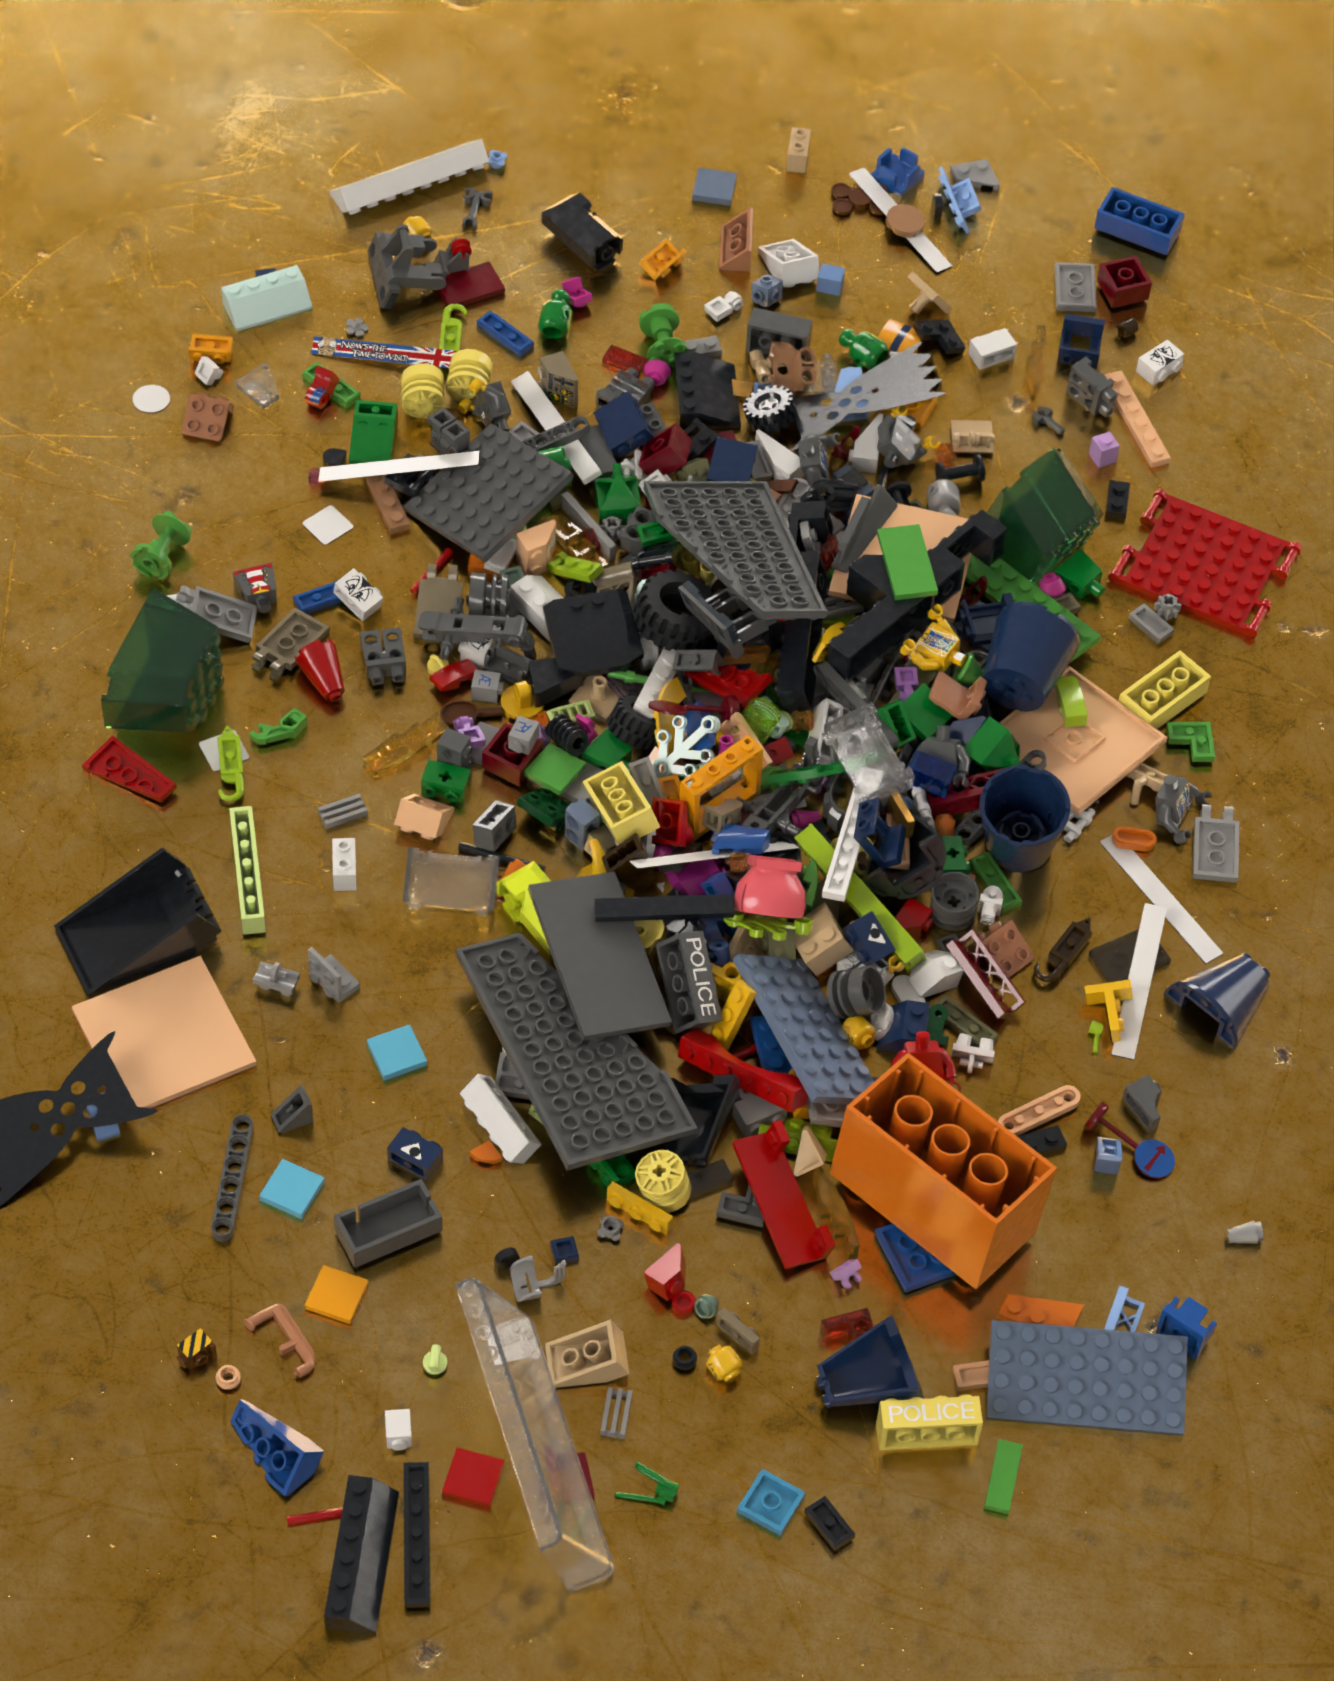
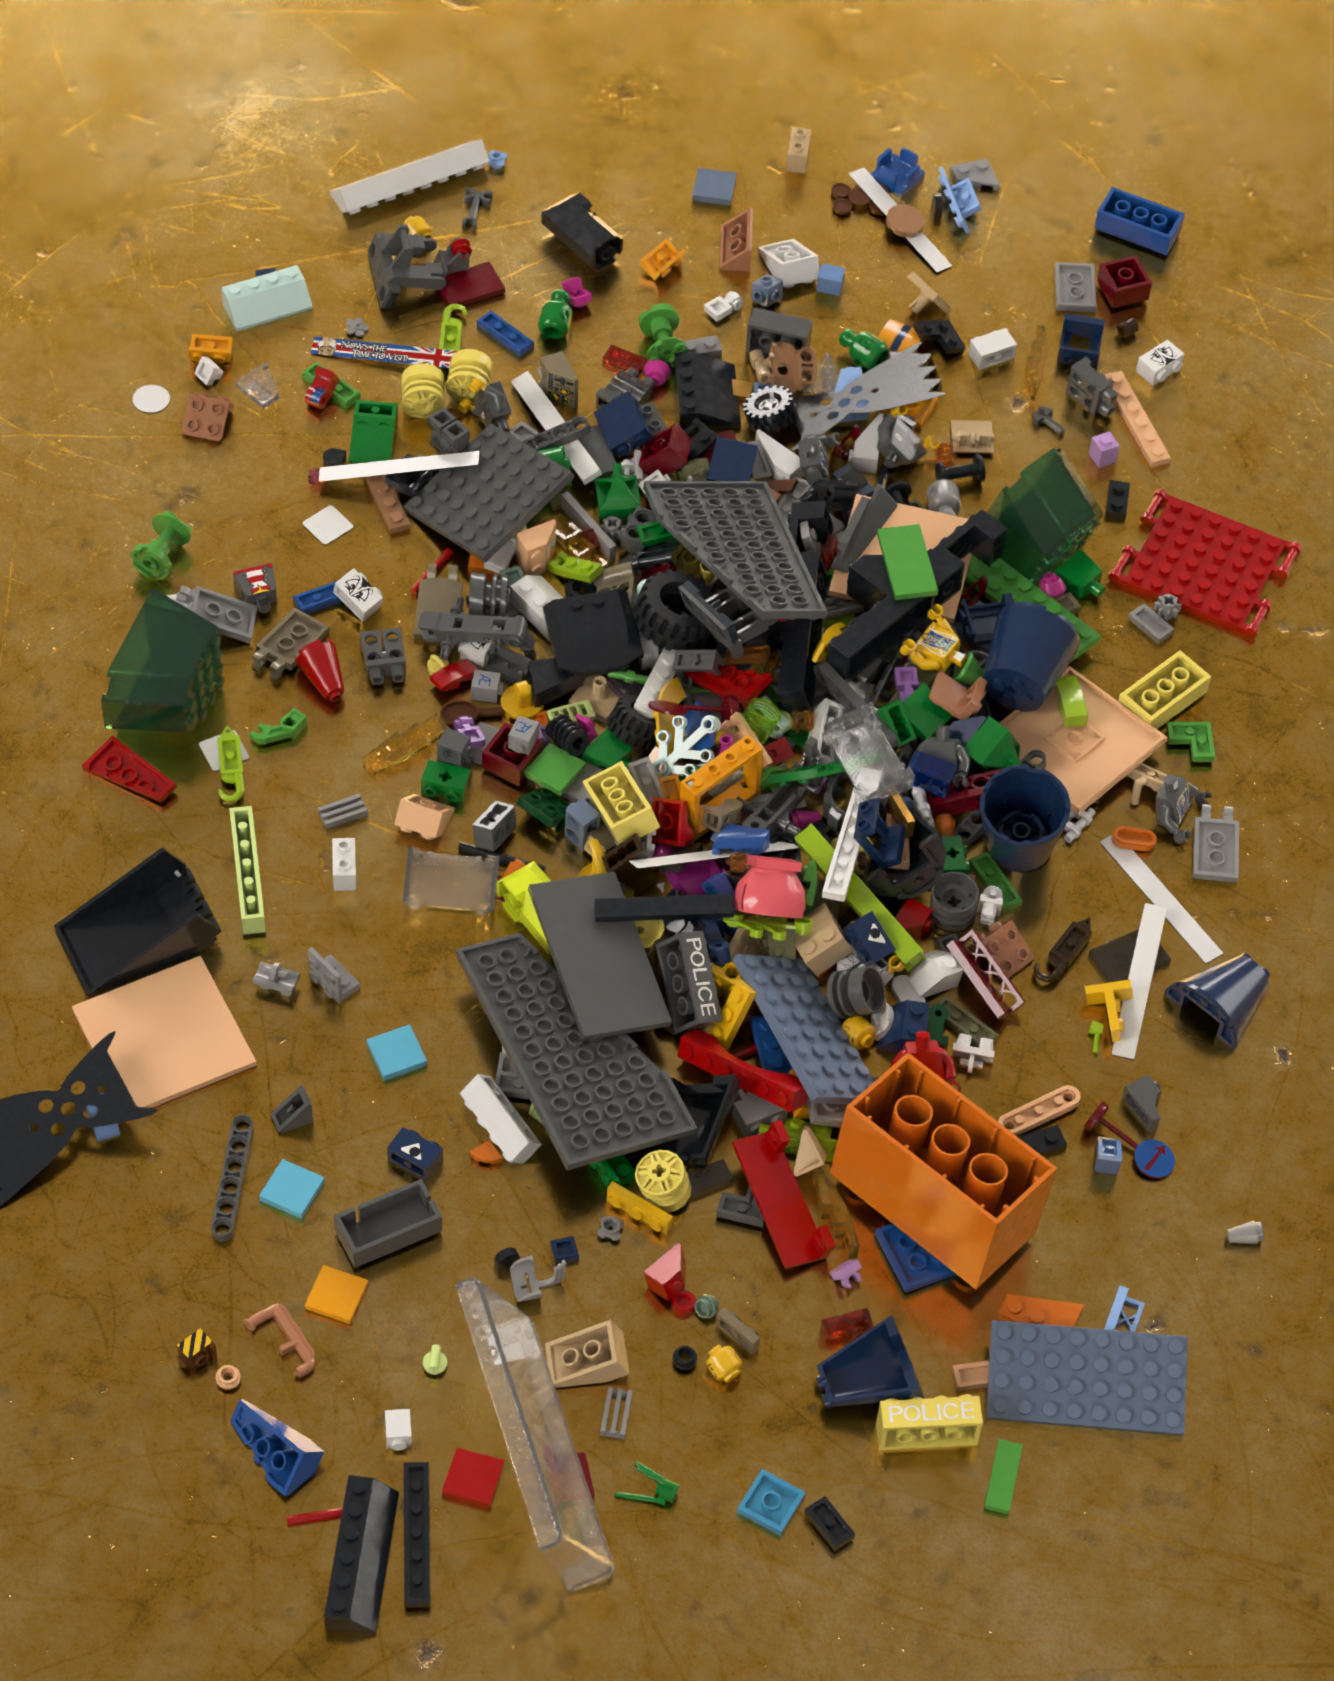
blue panel [1155,1296,1217,1360] -> none

